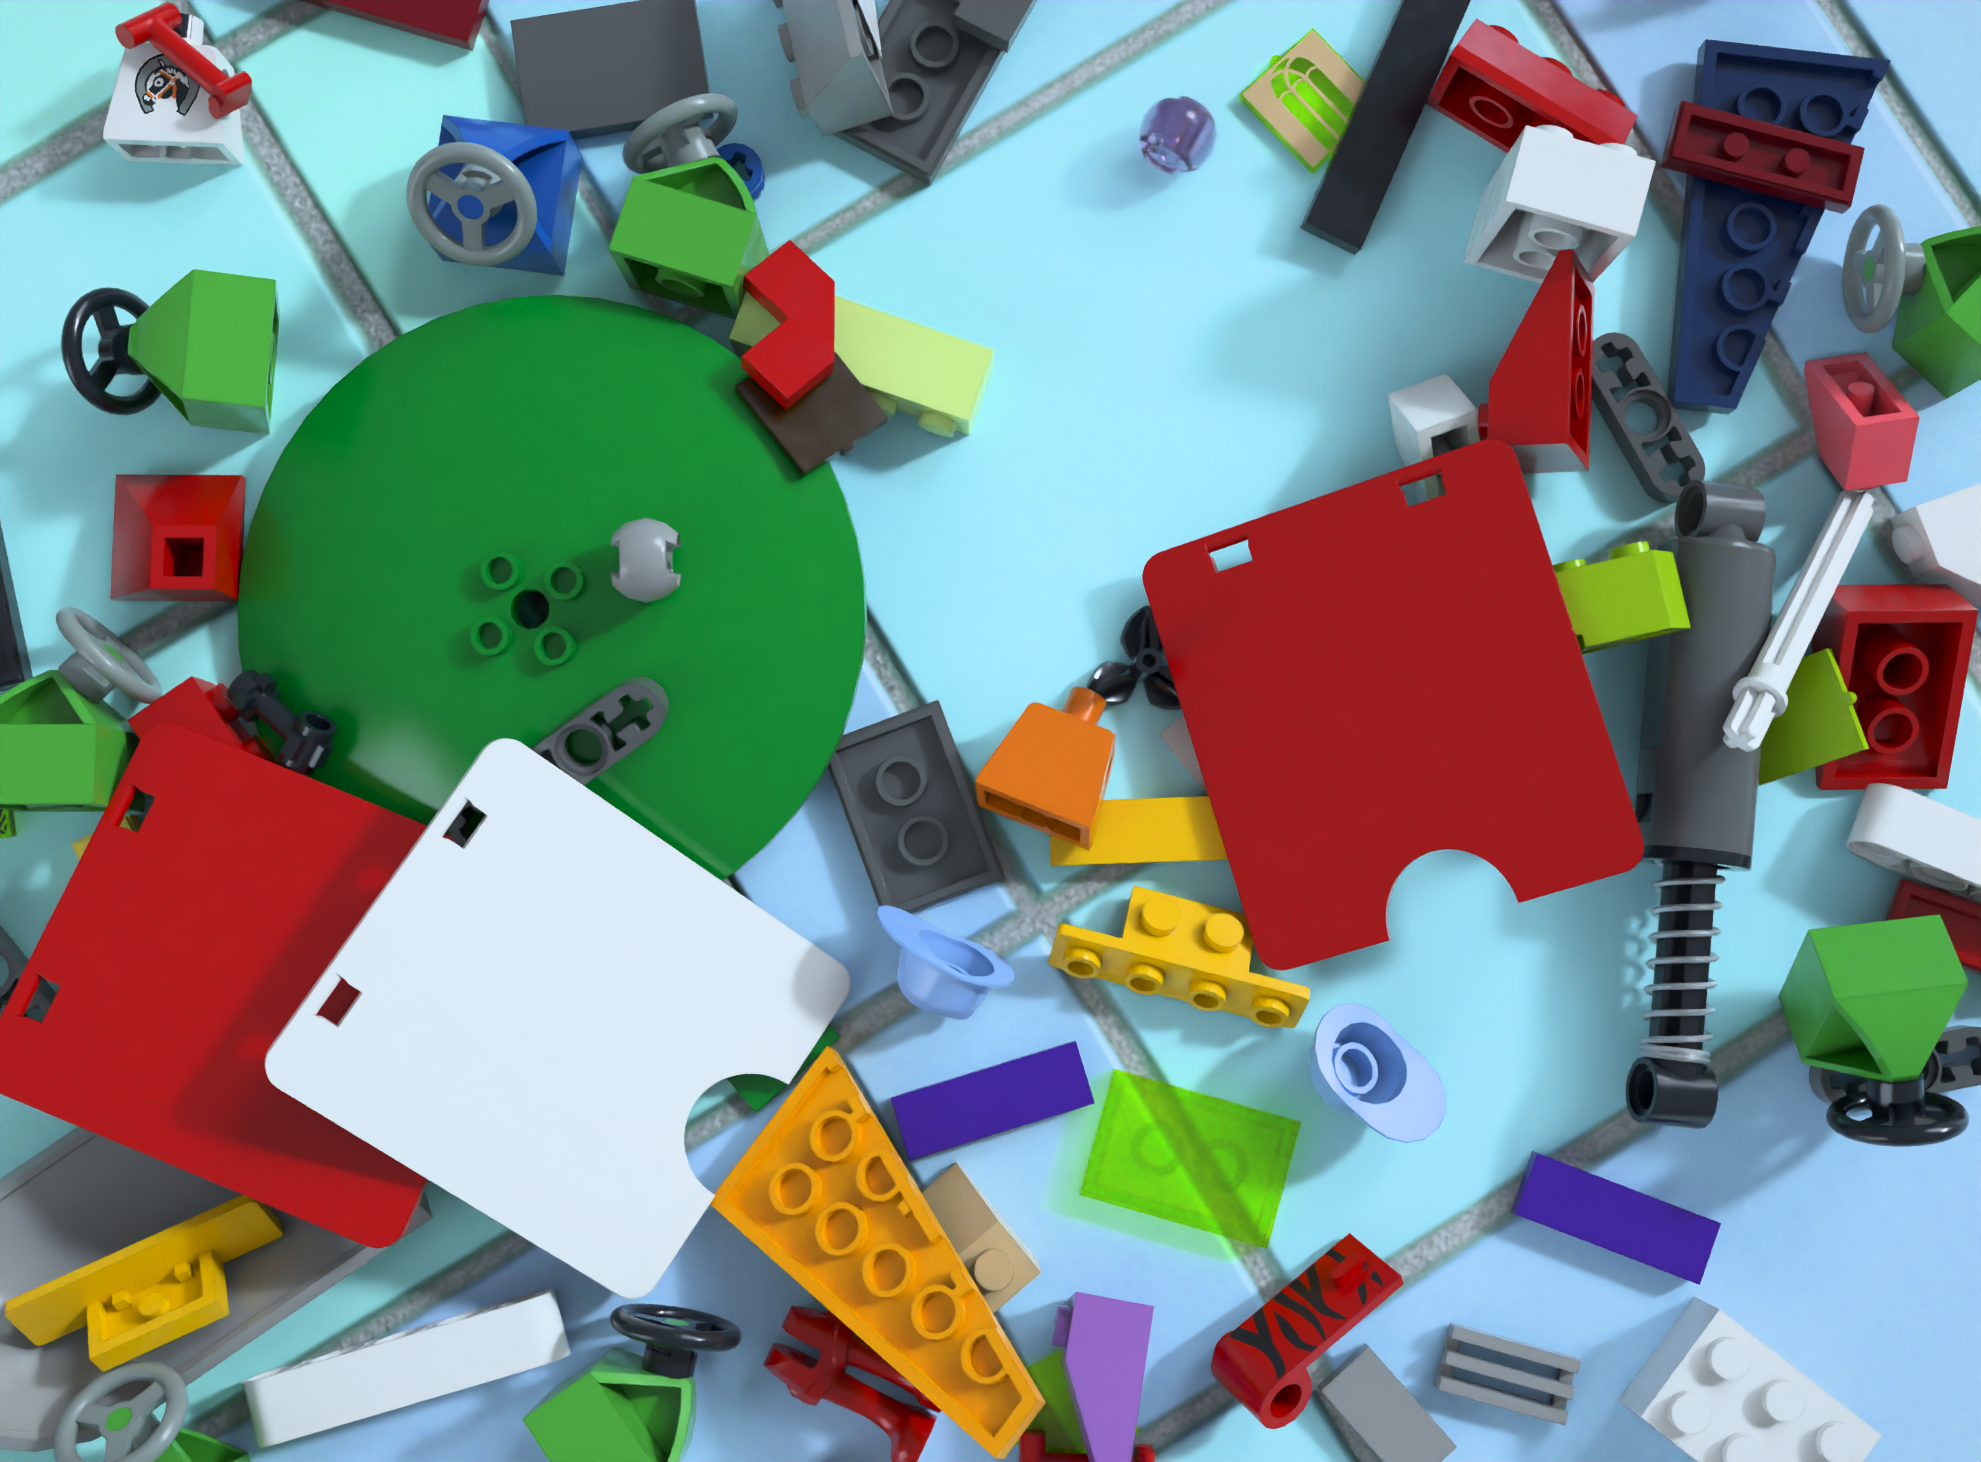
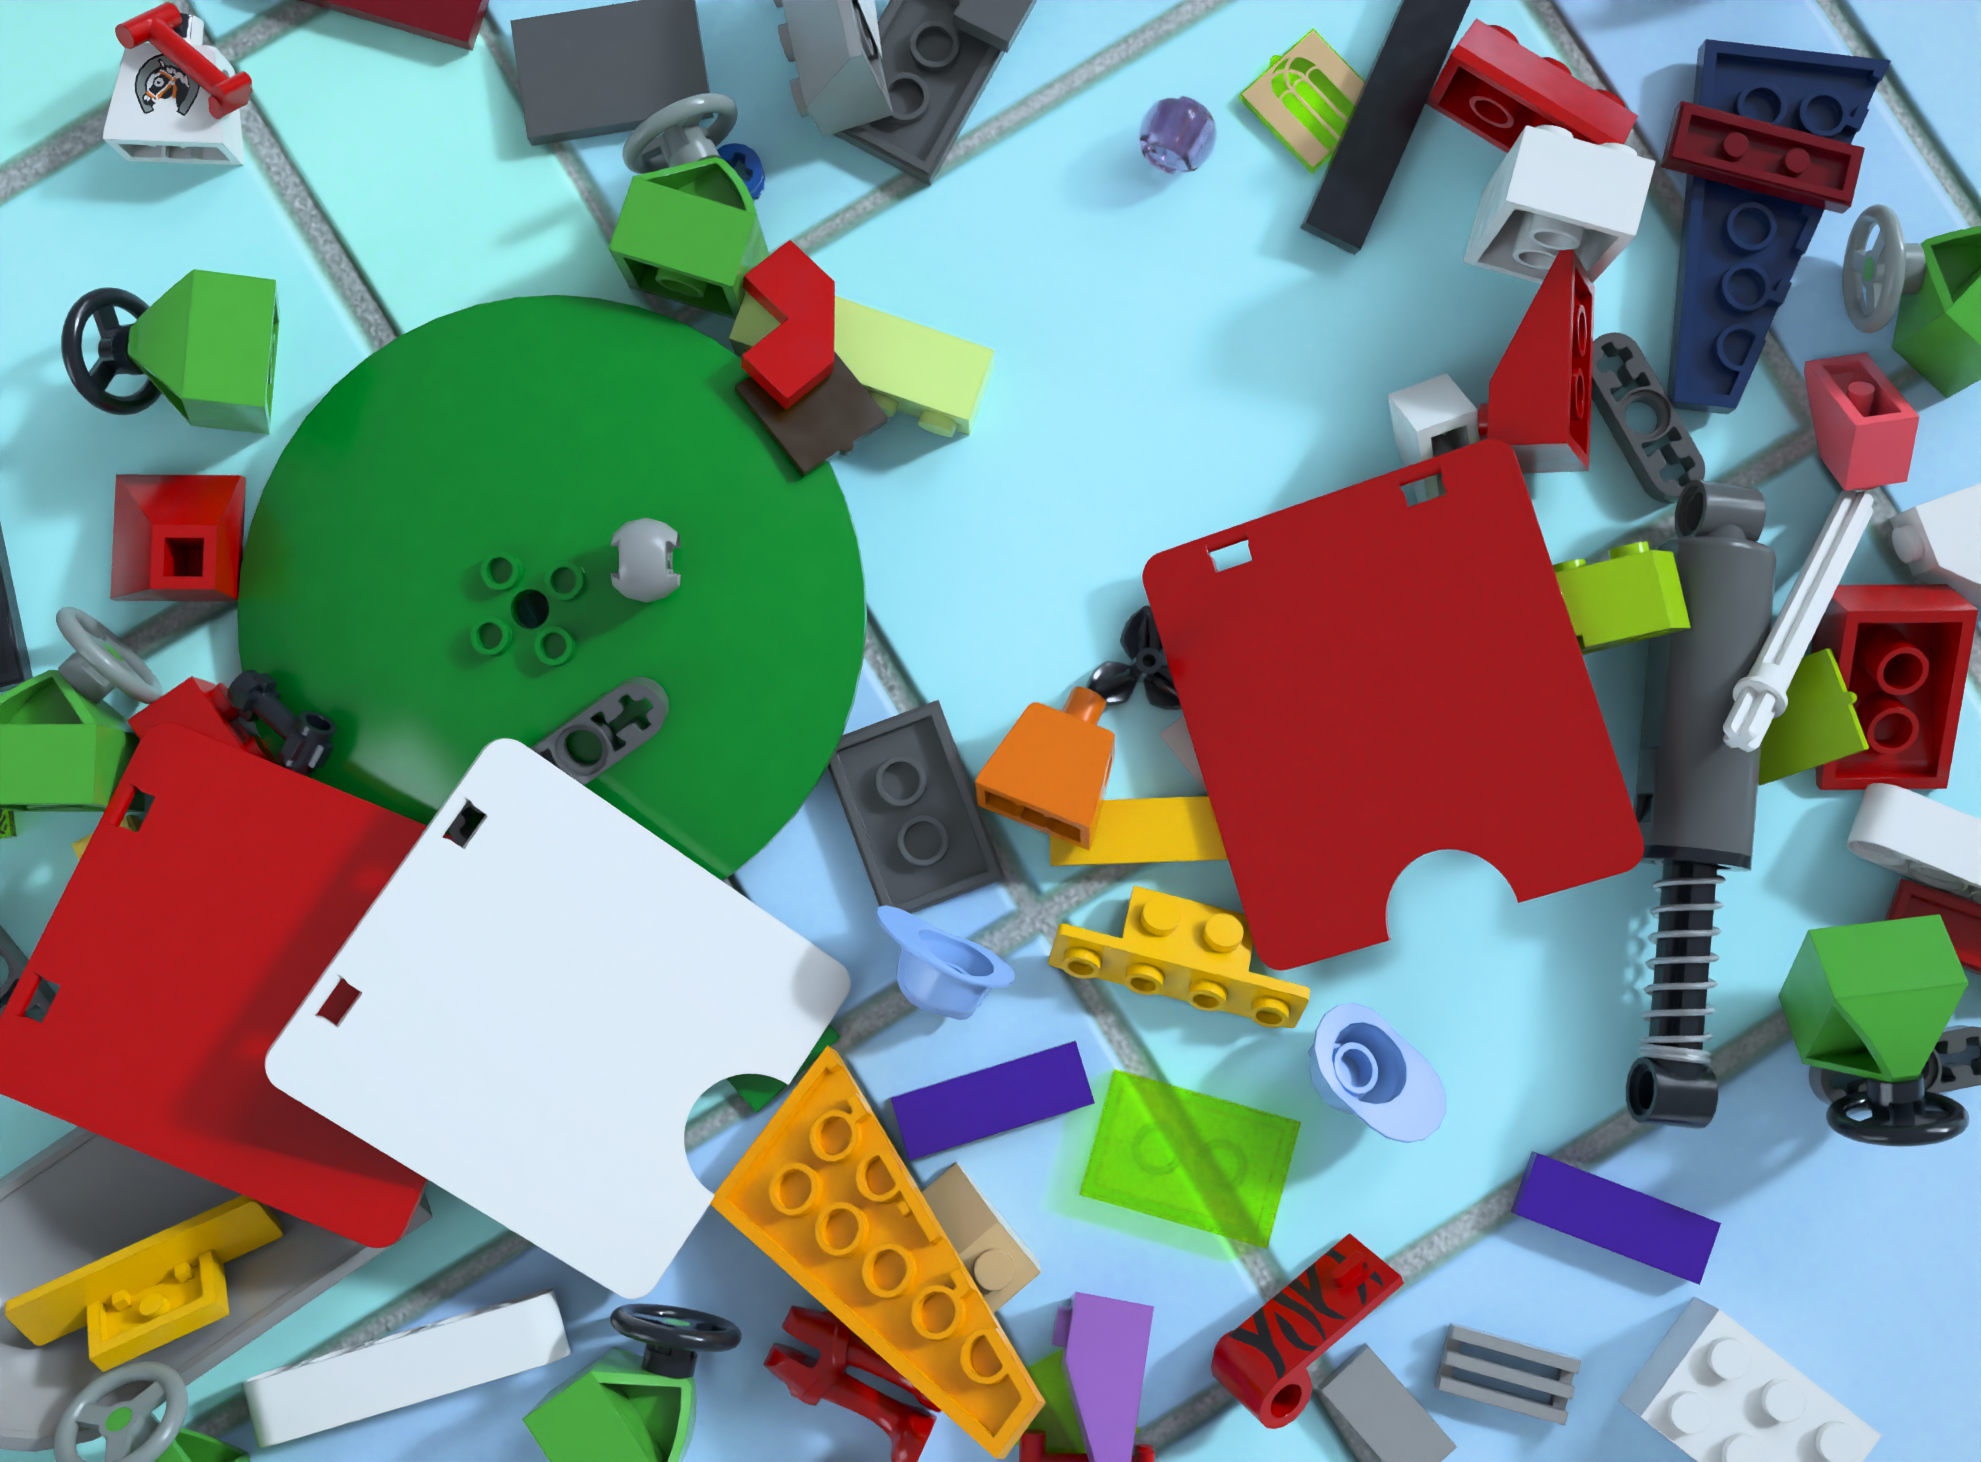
piece [406,115,582,276] -> none

